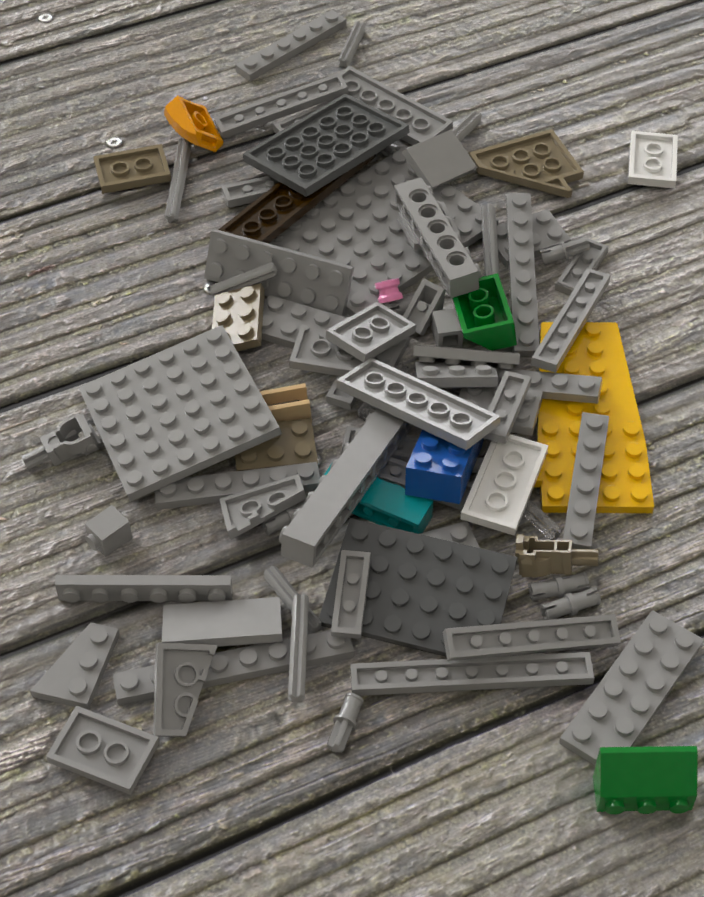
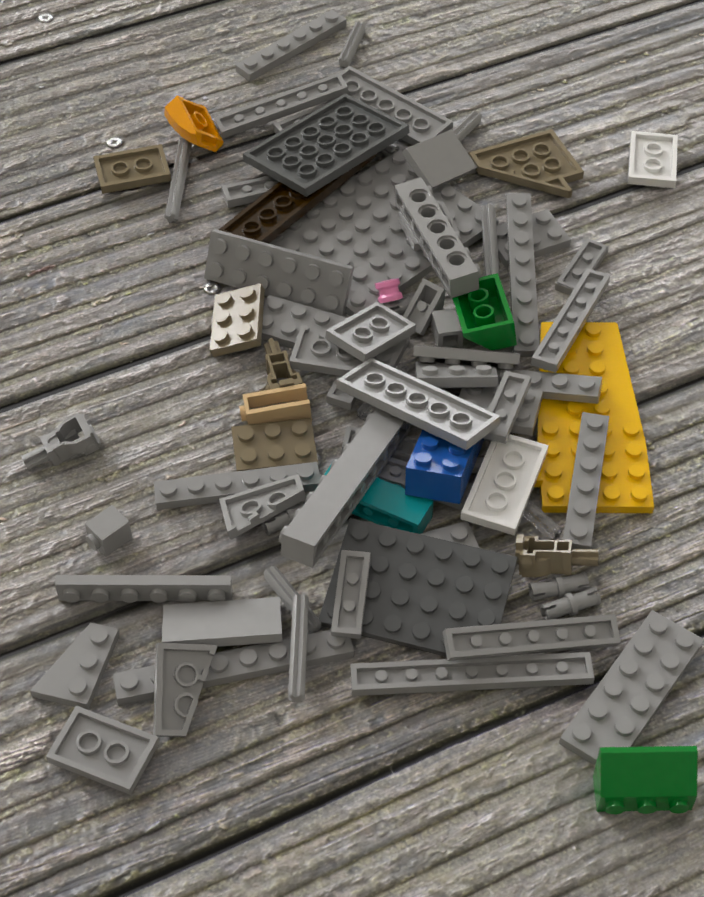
light grey plate [78,325,282,502] -> none
light grey axle [210,262,278,298] -> none
light grey axle [327,693,364,753] -> none
light grey axle [540,237,590,265] -> none
none -> dark tan piece [263,338,304,390]

